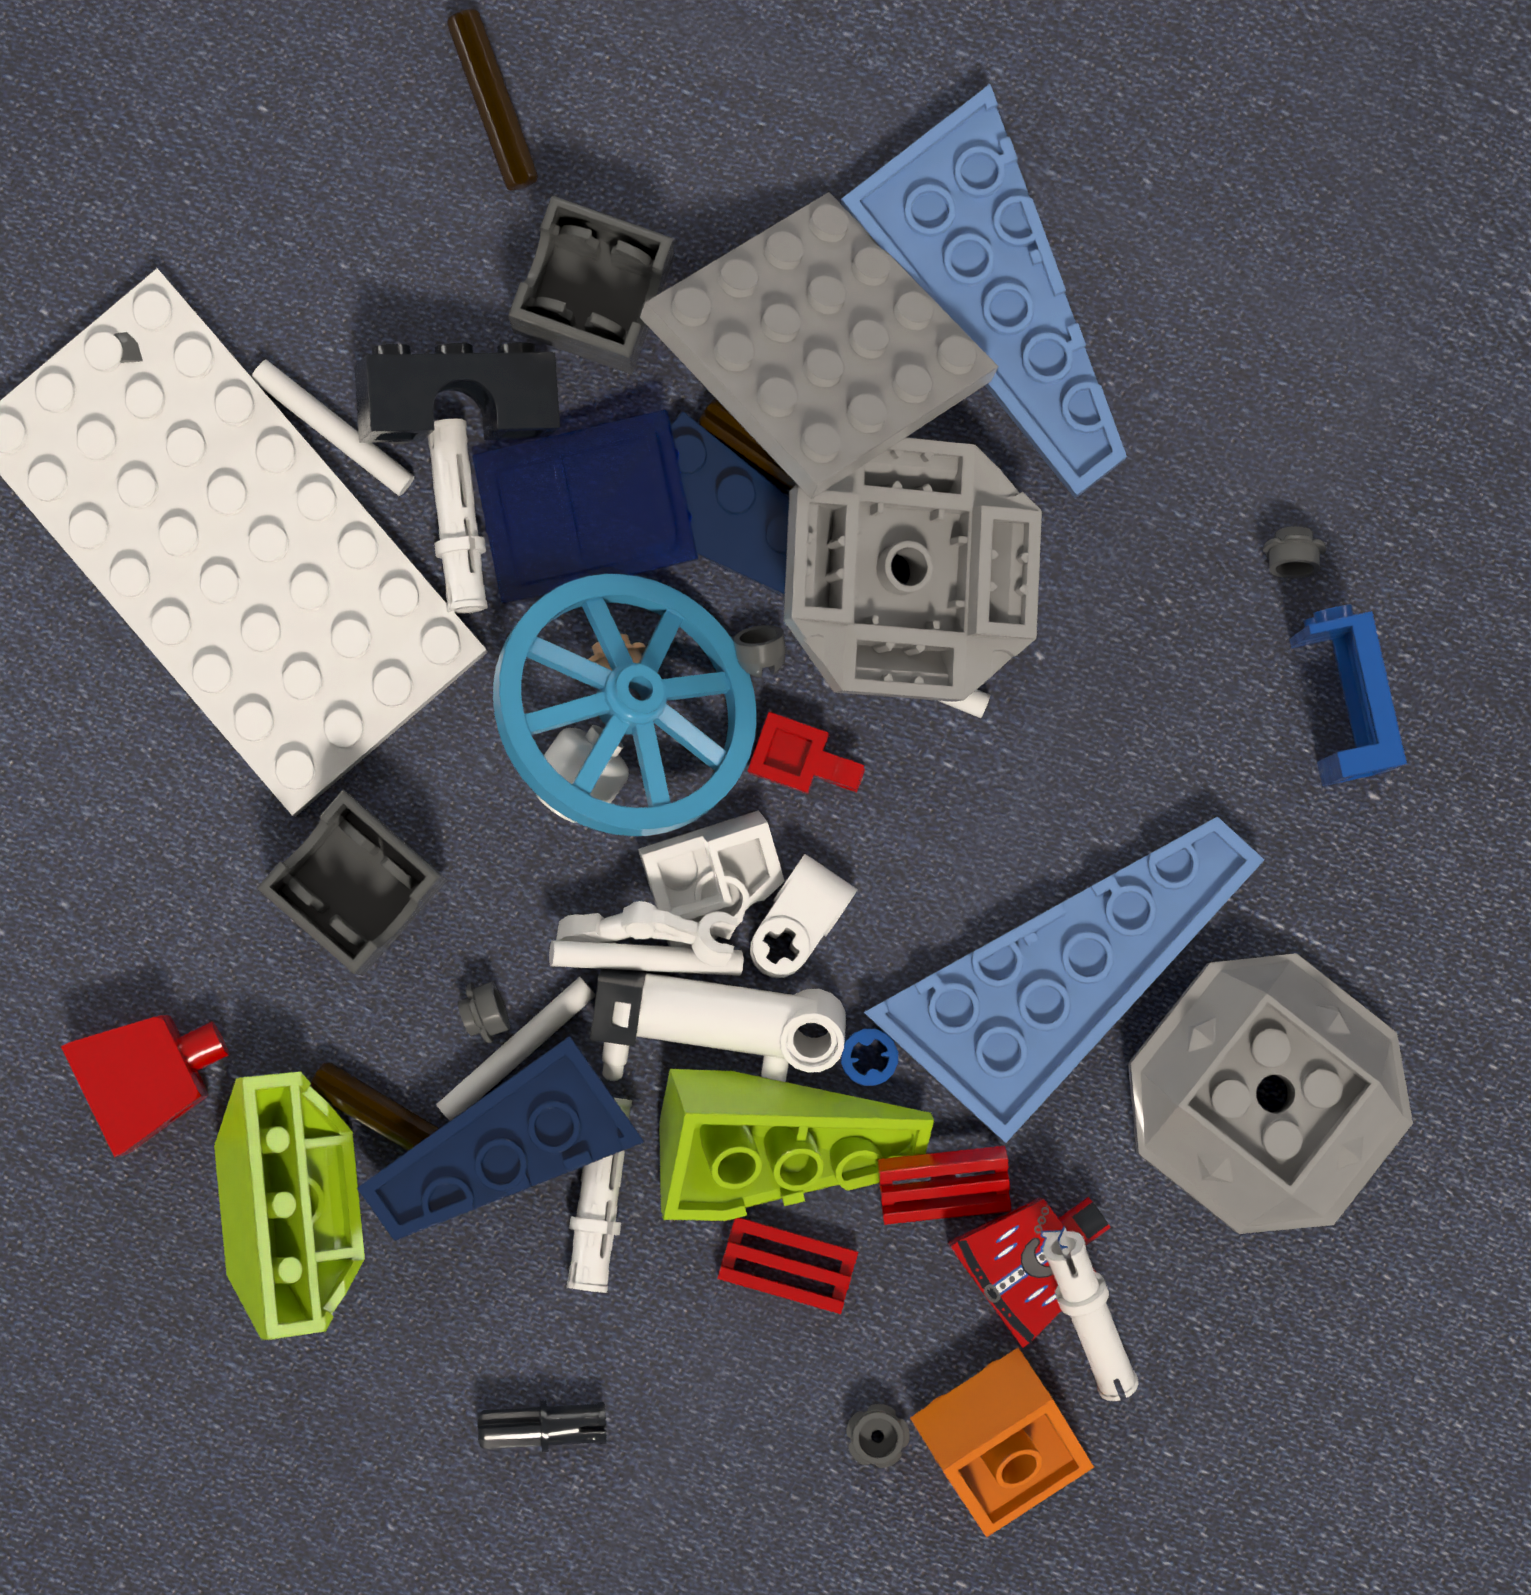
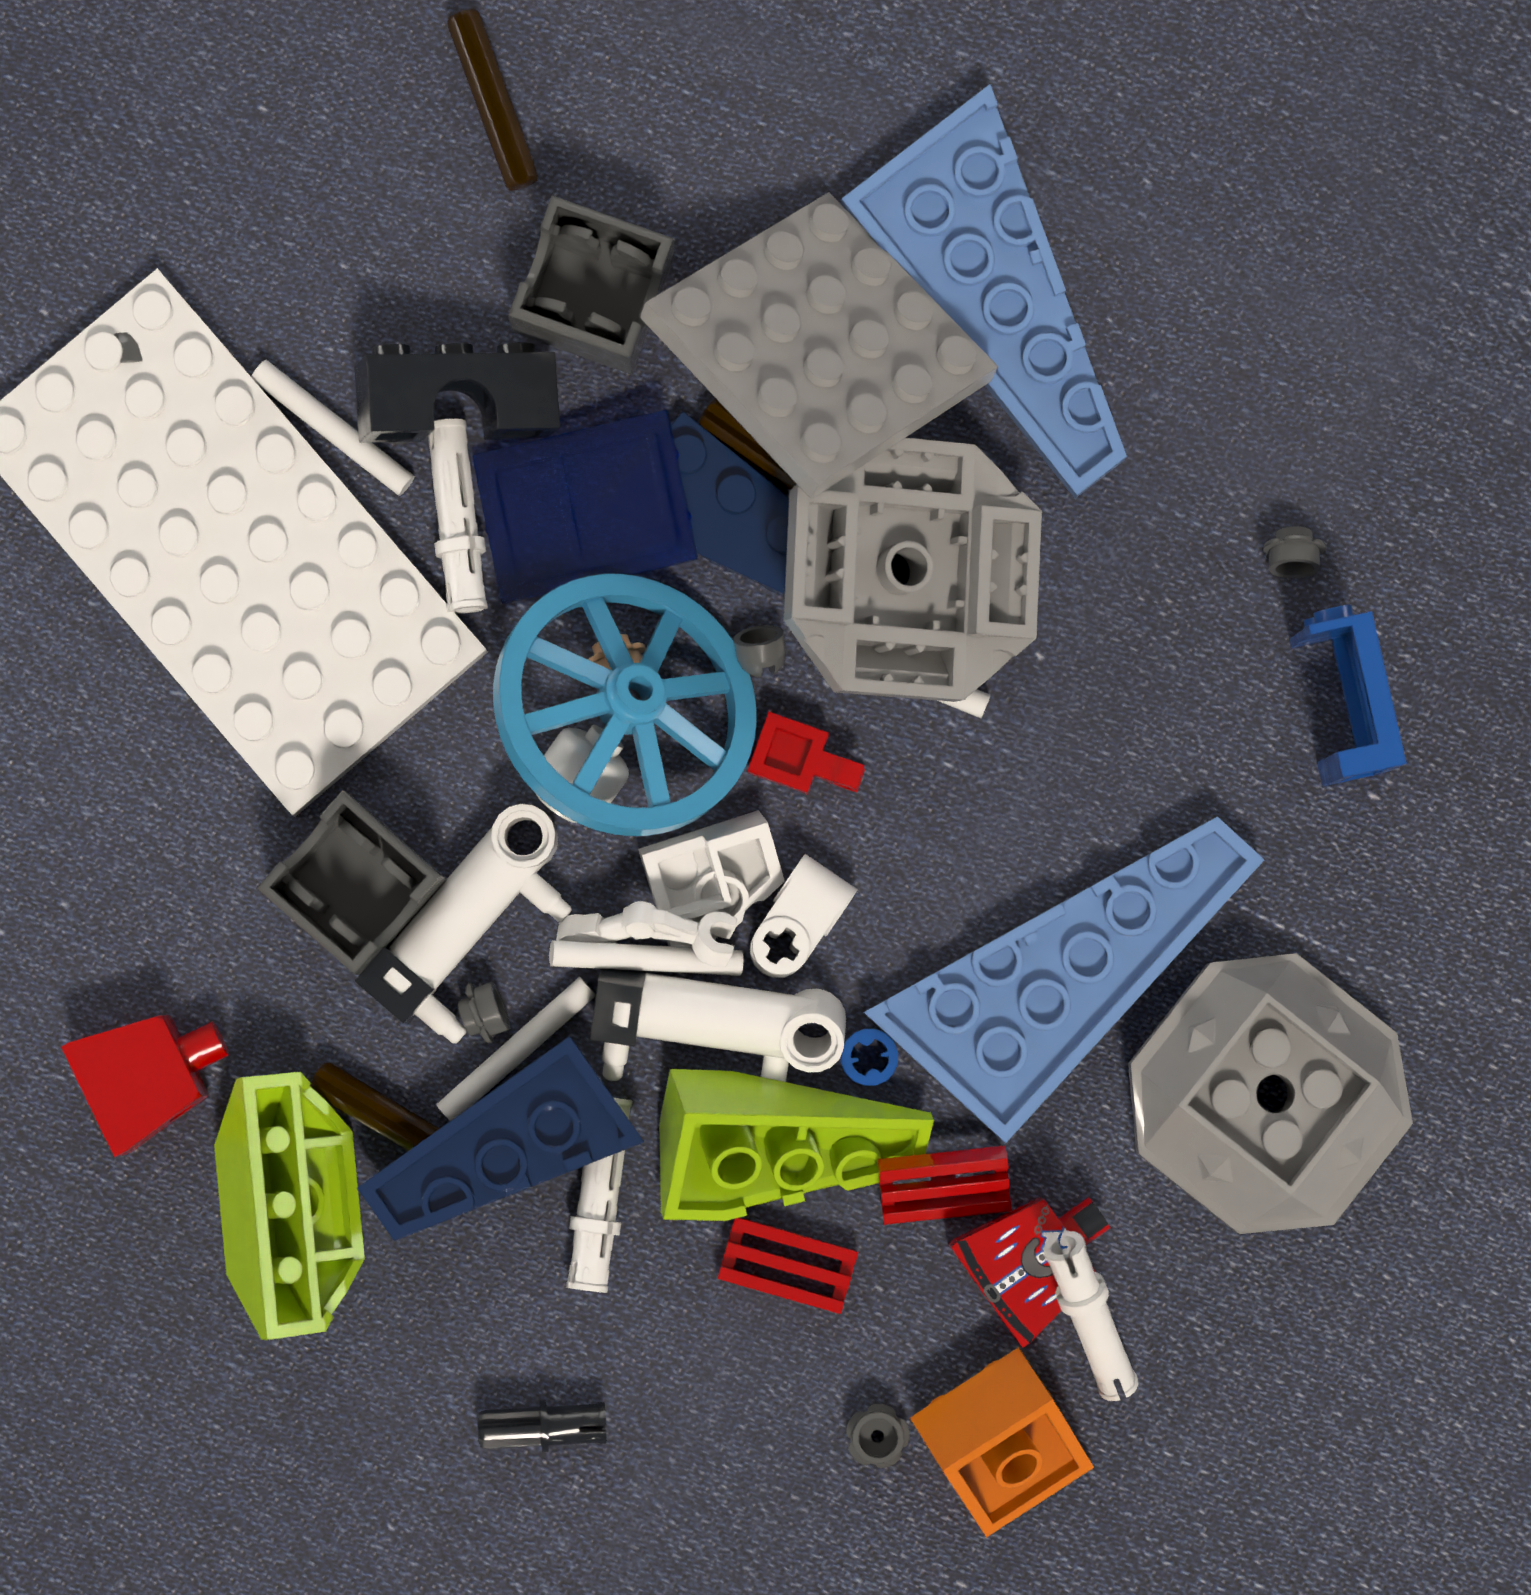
none -> white piece [355,804,572,1044]

